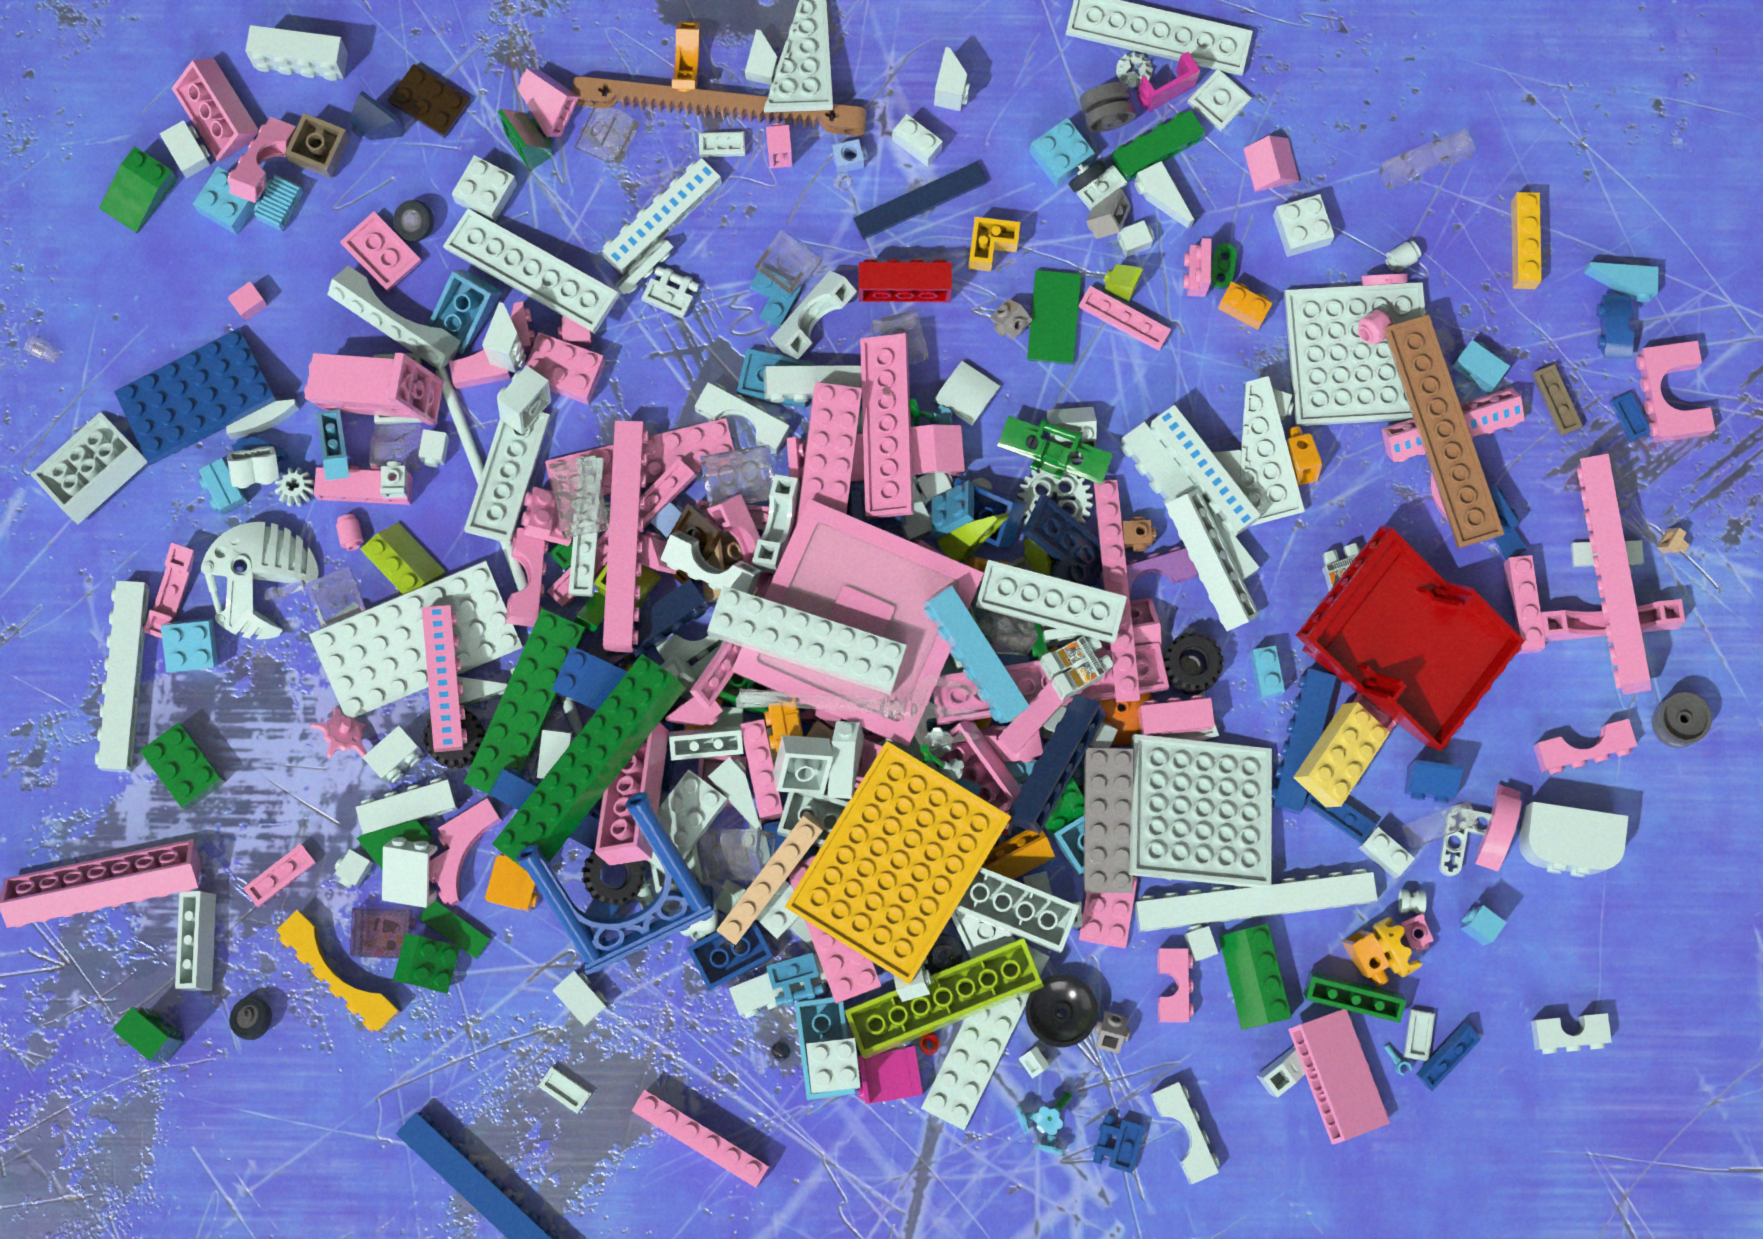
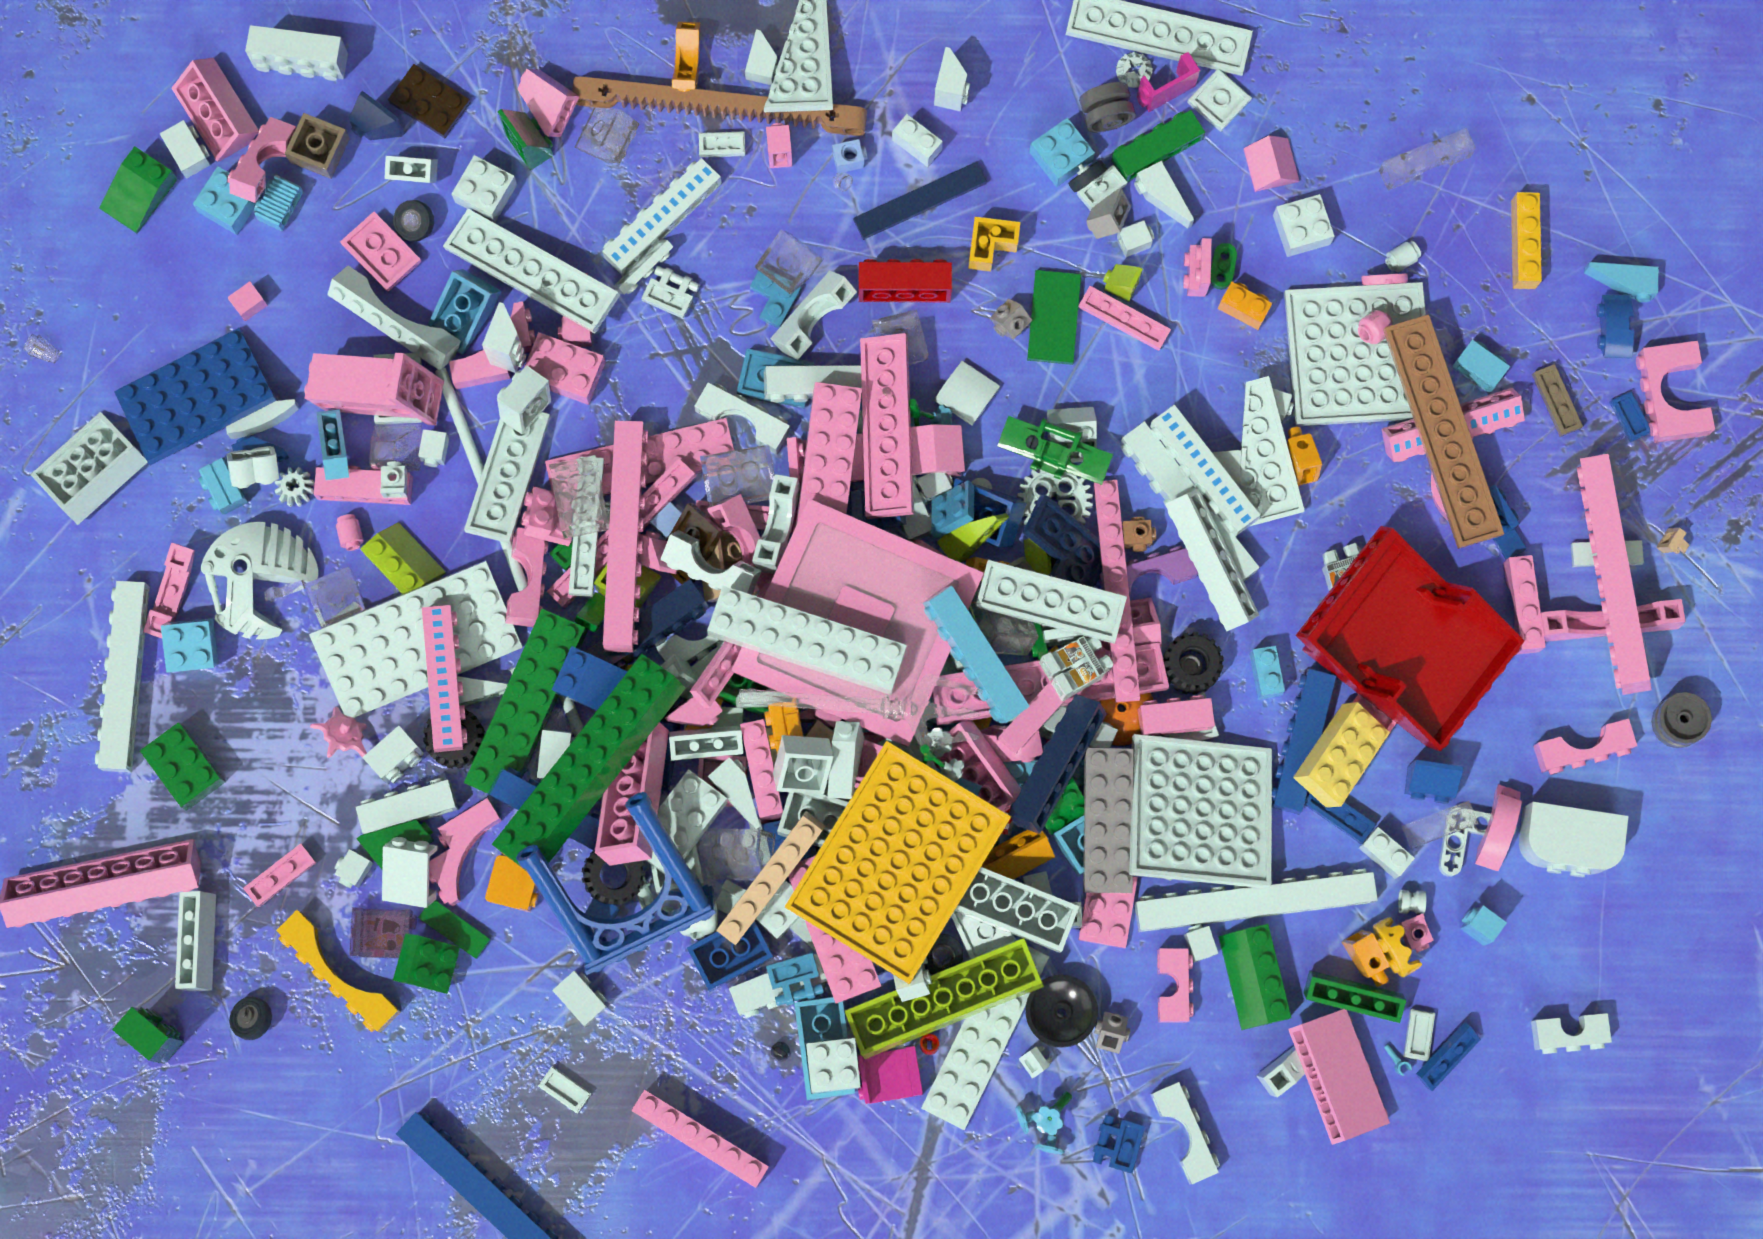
none -> light aqua brick [385,156,438,183]

